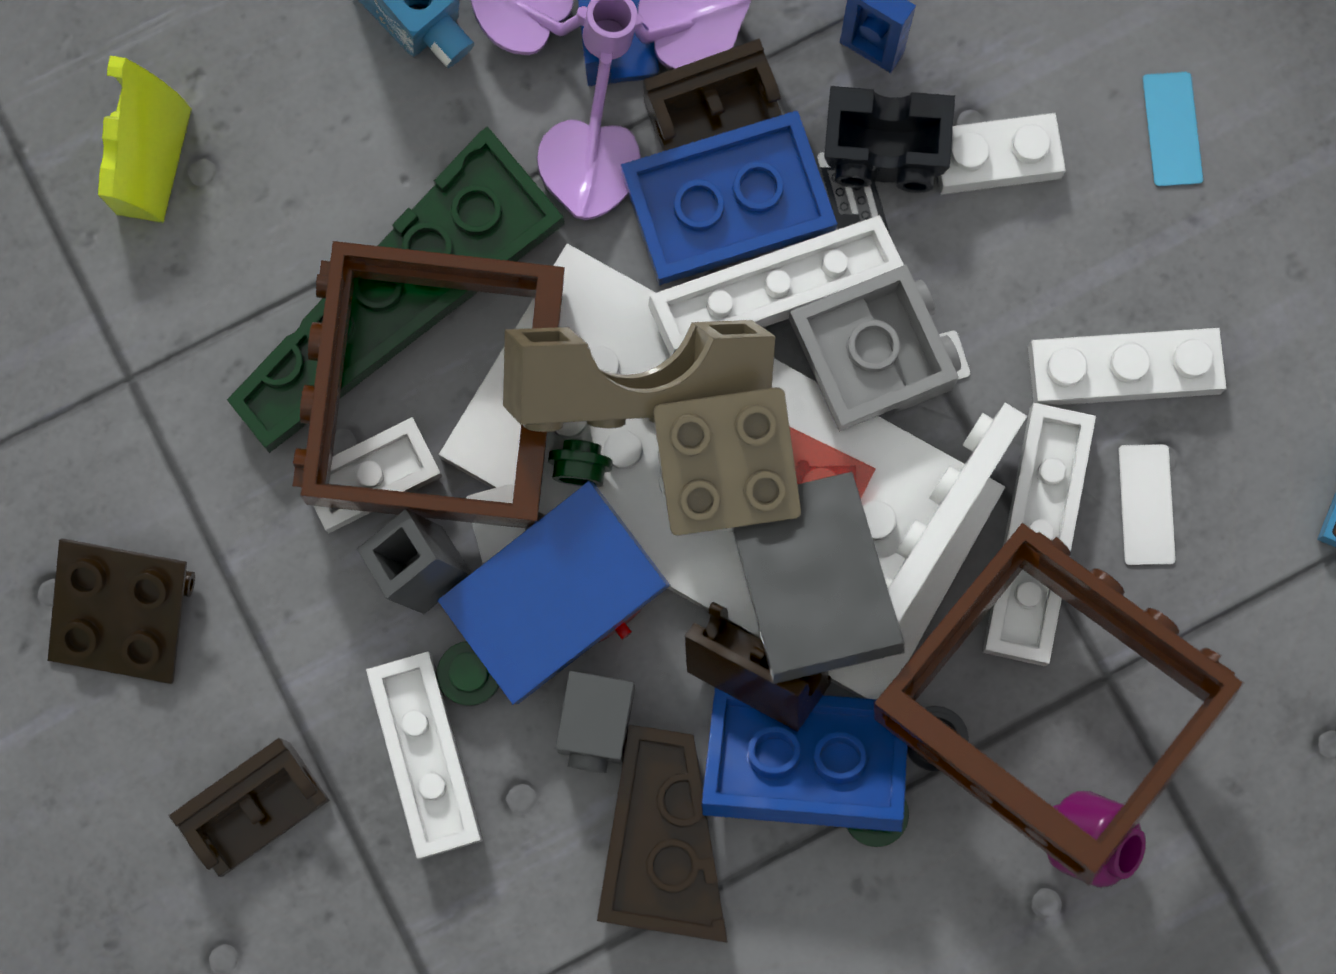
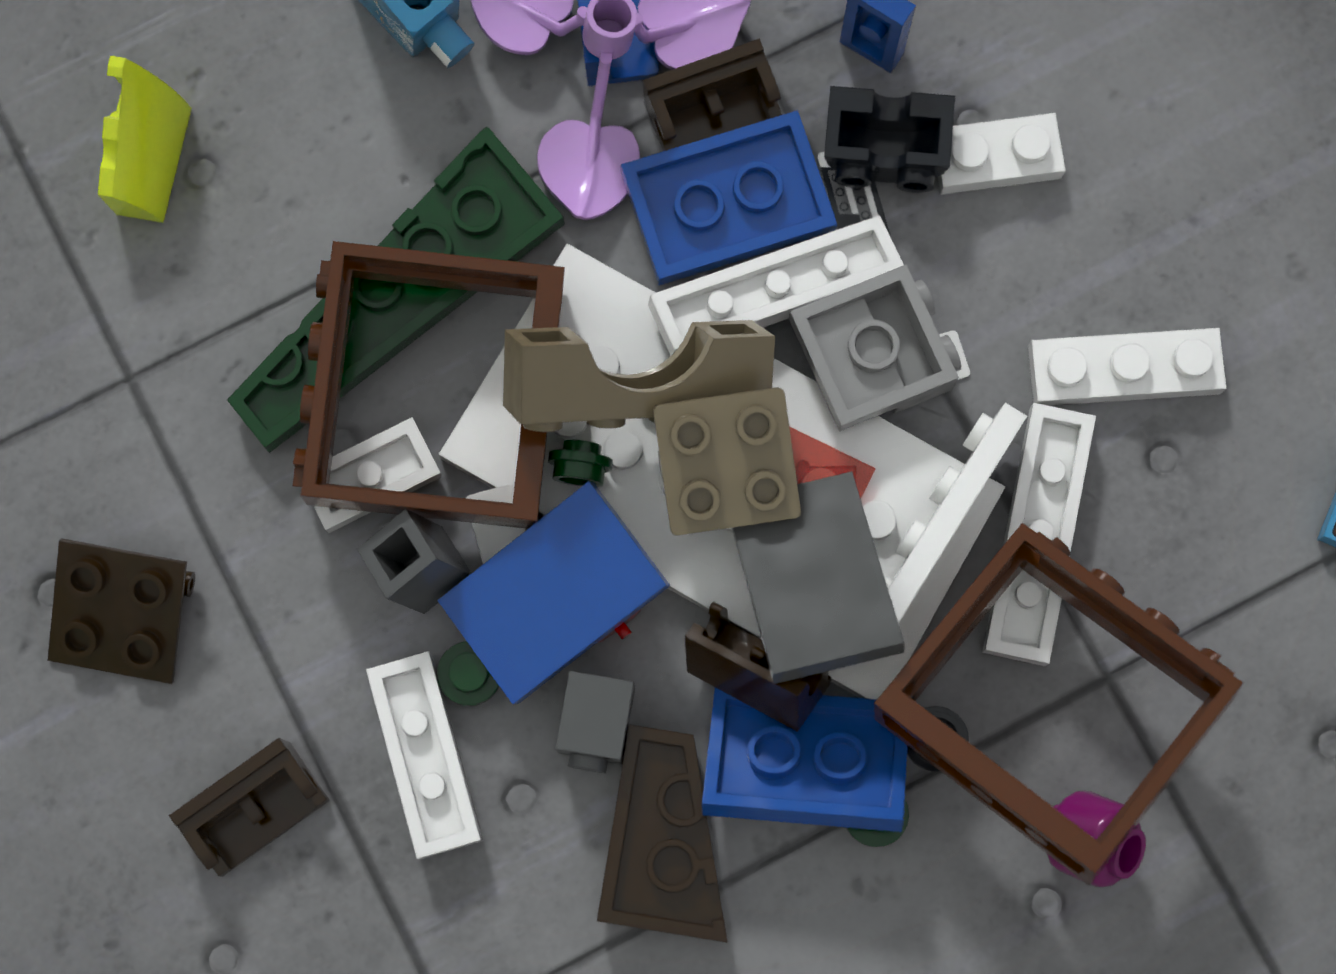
white sticker [1119,444,1176,565] -> none
medium azure sticker [1143,72,1203,186] -> none

